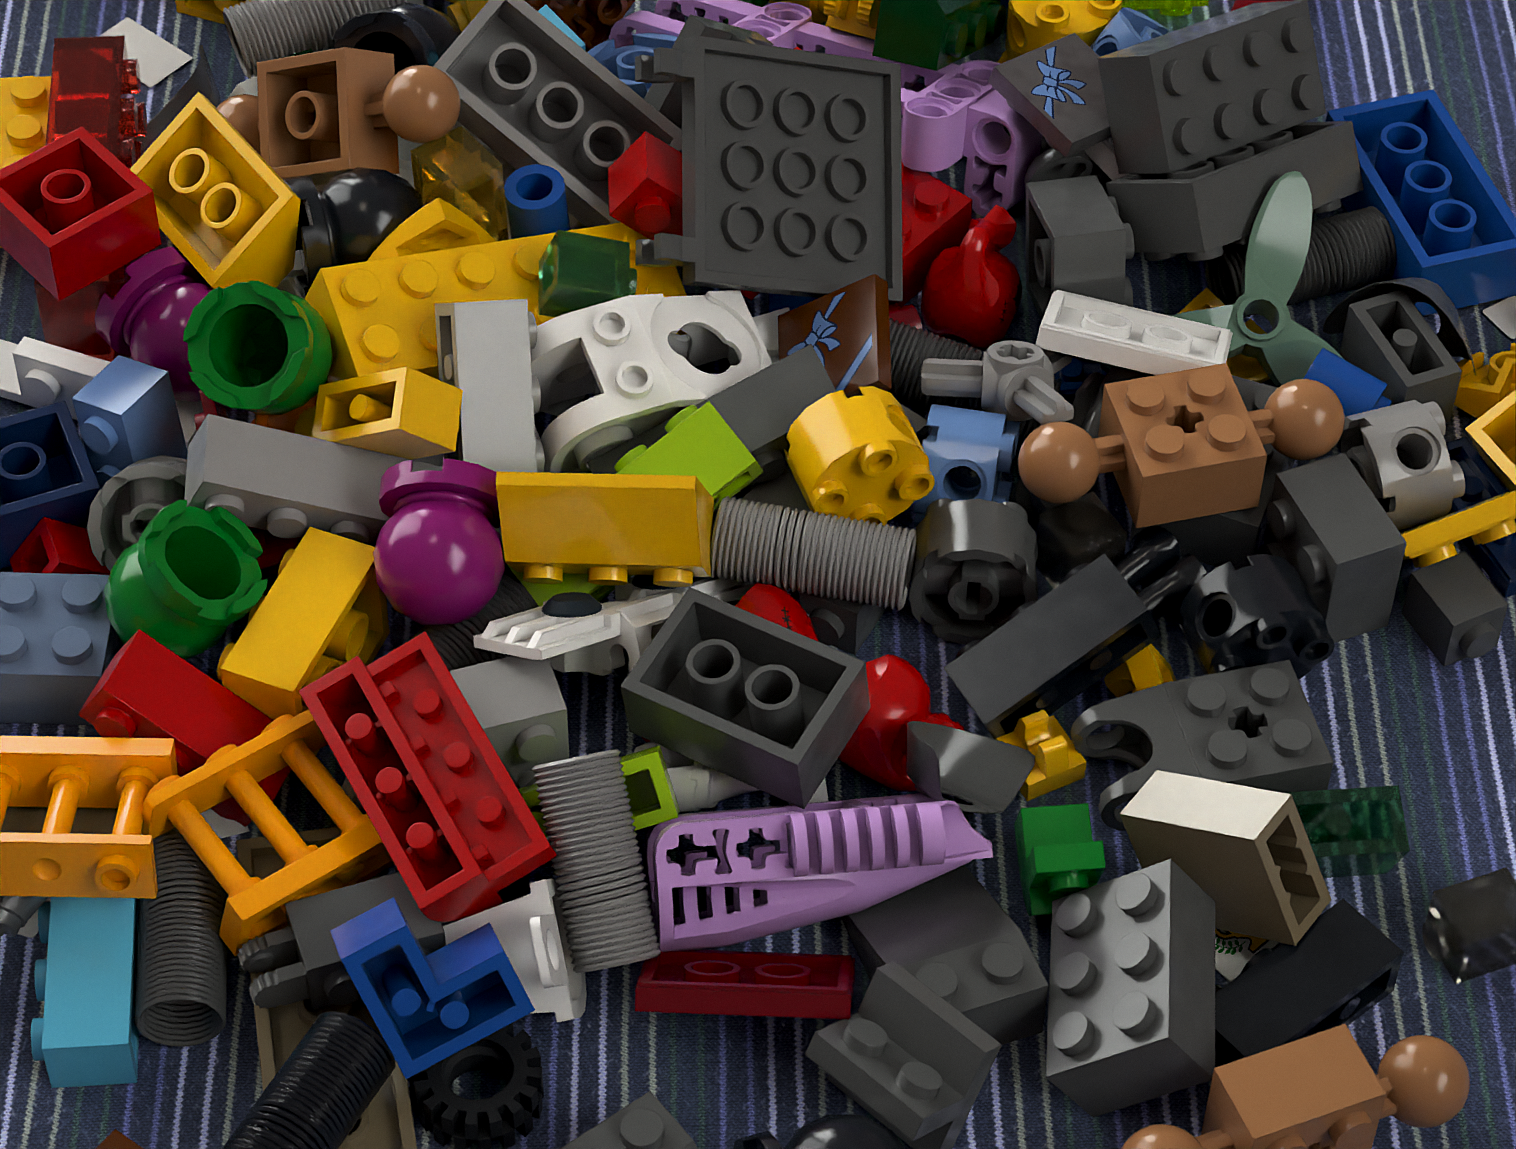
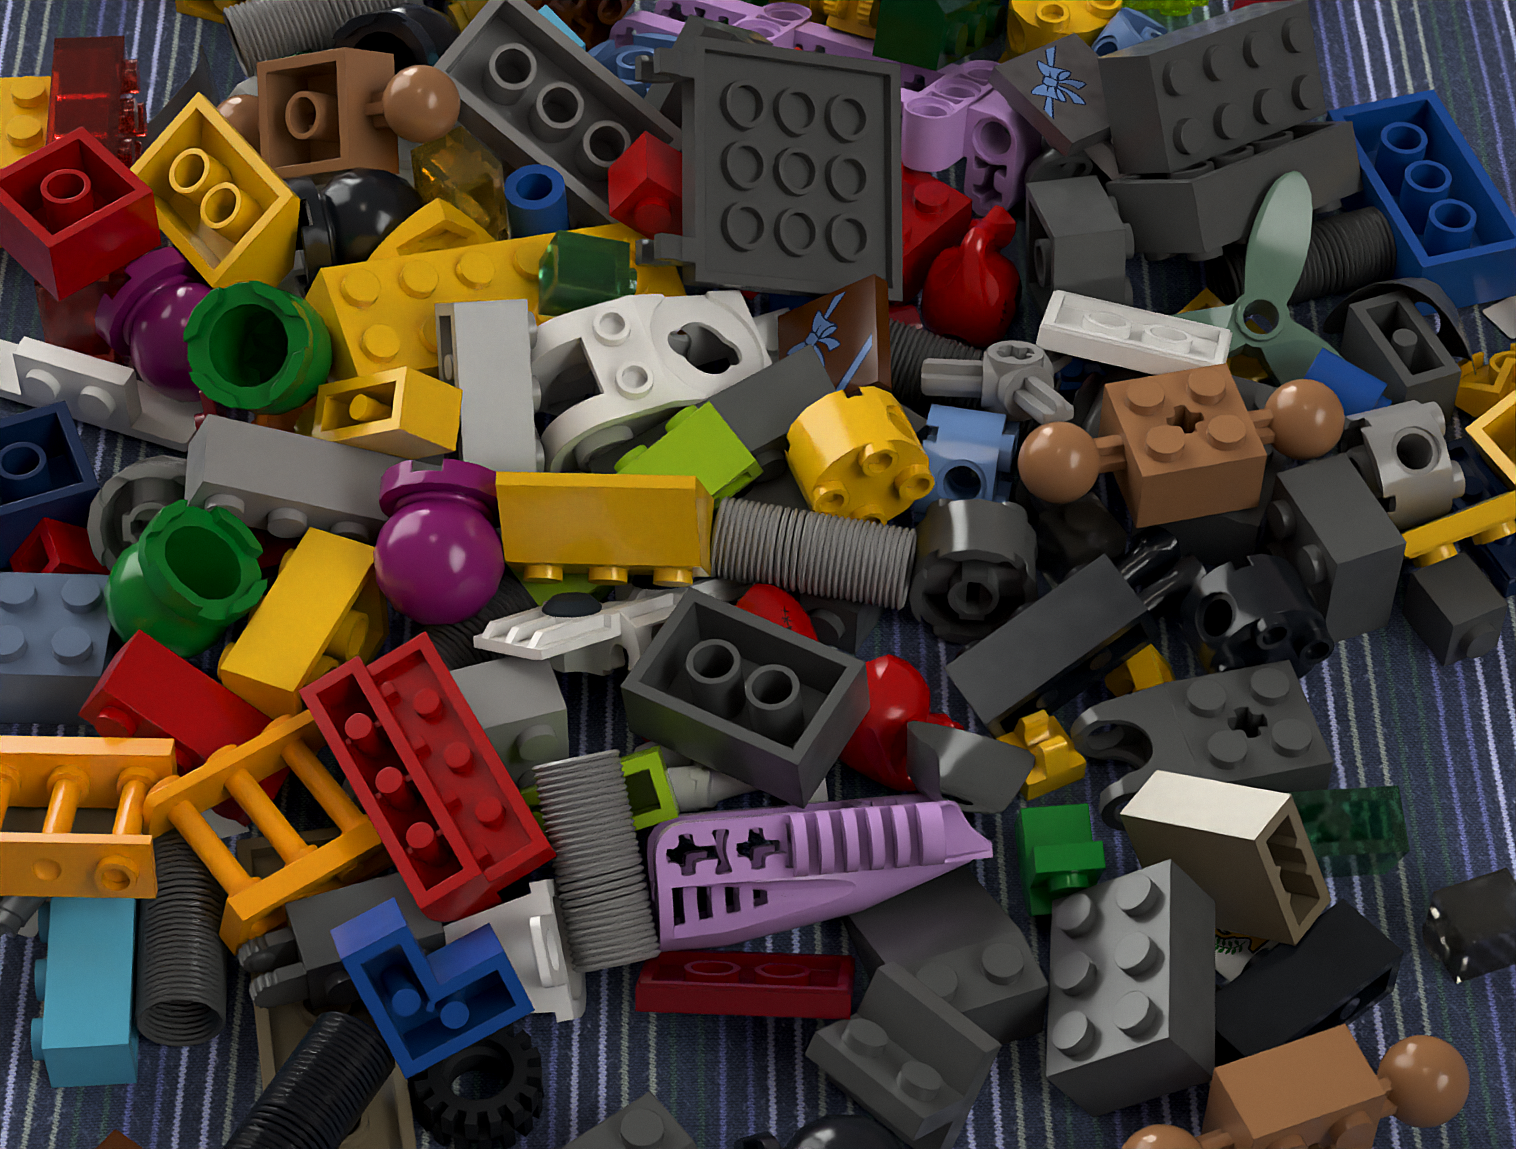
medium blue brick [72,355,188,490] -> none
white sticker [85,17,193,88] -> none

